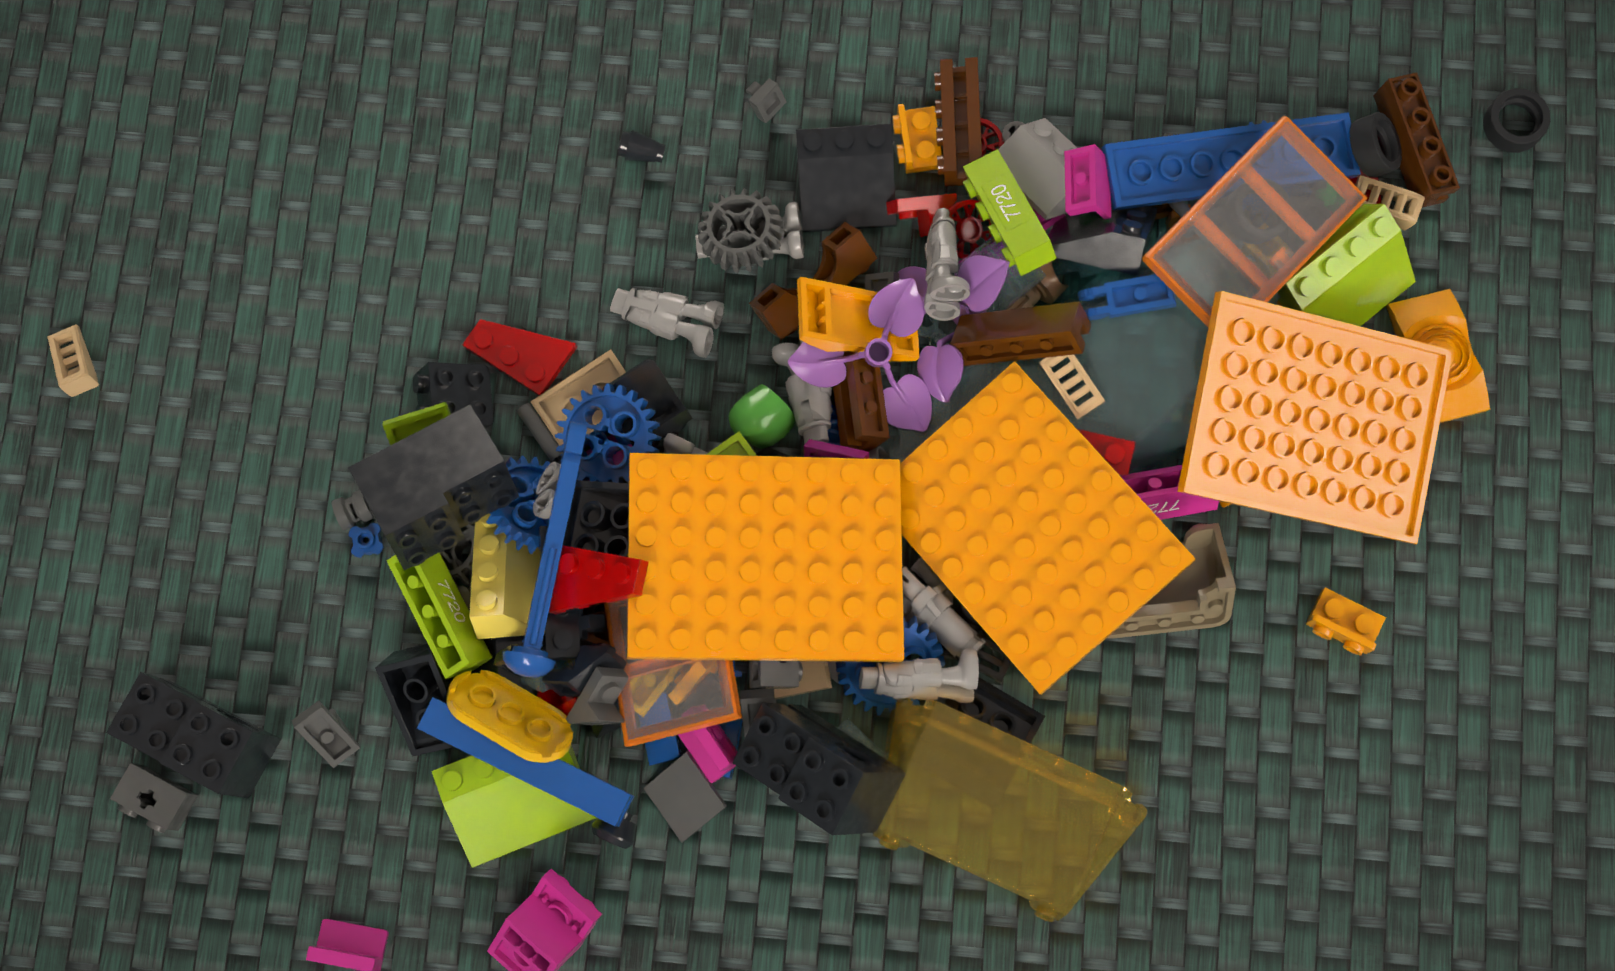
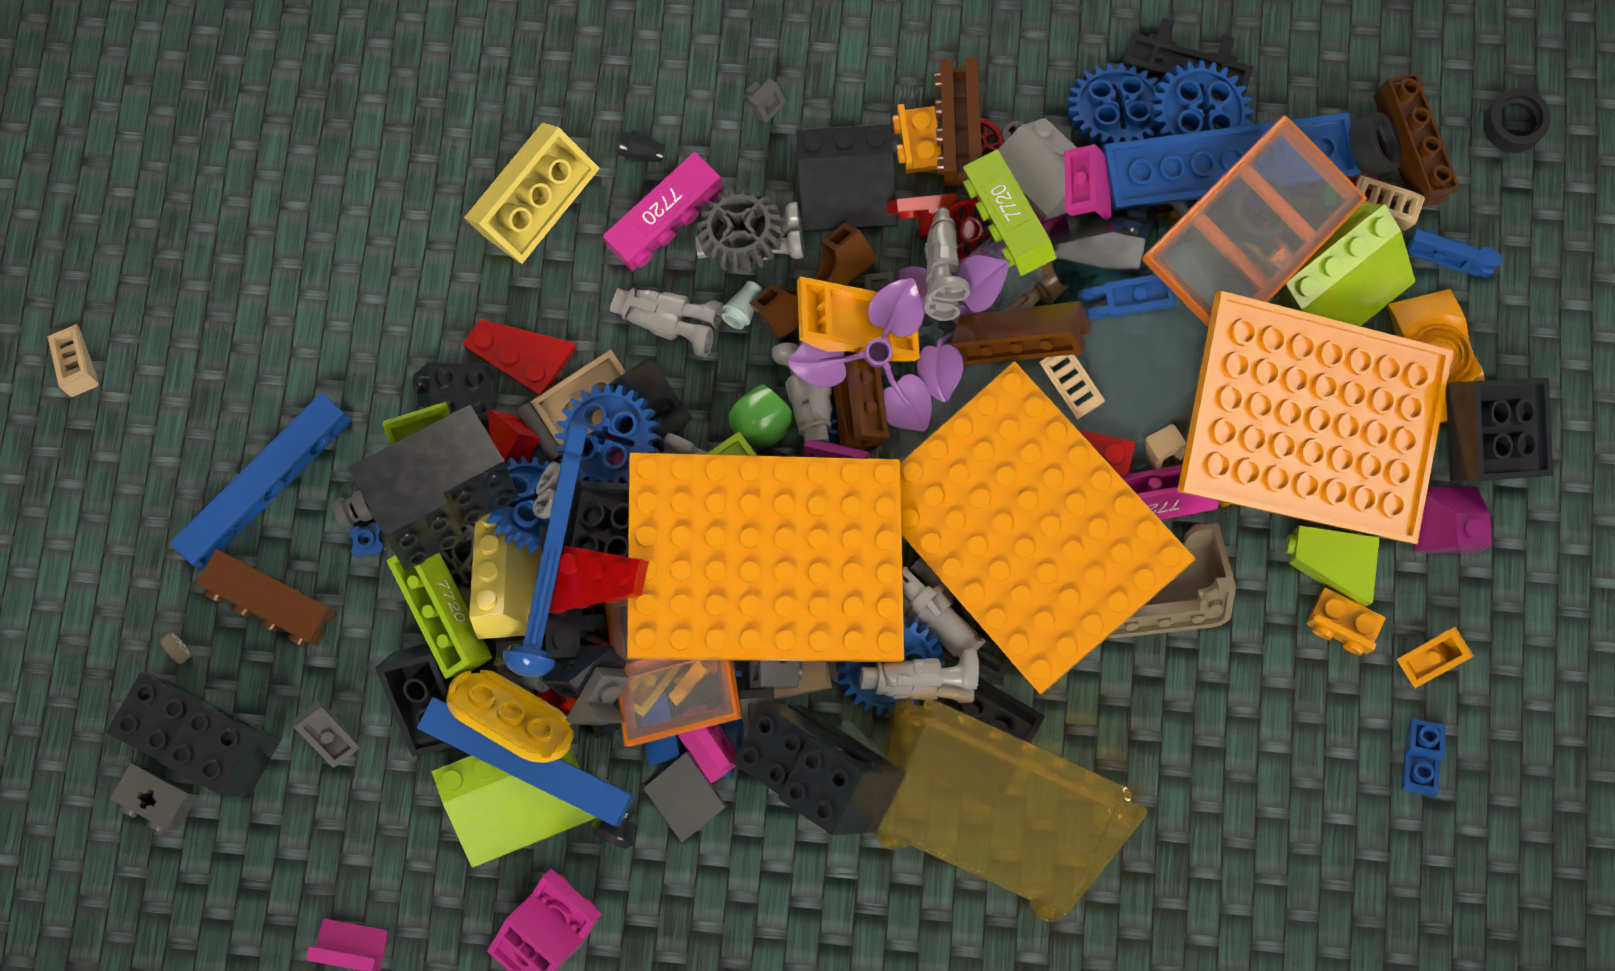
none -> dark tan tile [160,631,192,664]
none -> blue piece [170,392,352,570]
none -> reddish brown brick [196,549,337,647]
none -> light yellow slope [464,122,600,264]
none -> red slope [488,410,541,464]
none -> dark pink brick [603,152,723,272]
none -> light aqua cone [721,281,763,330]
none -> blue gear [1066,63,1161,151]
none -> black hinge [1123,18,1253,97]
none -> tan slope [1145,424,1186,471]
none -> blue gear [1149,60,1254,137]
none -> lime slope [1285,526,1379,607]
none -> light orange slope [1396,627,1474,688]
none -> blue slope [1401,719,1446,797]
none -> blue hinge [1405,229,1502,278]
none -> magenta slope [1413,487,1492,553]
none -> black slope [1446,377,1554,482]

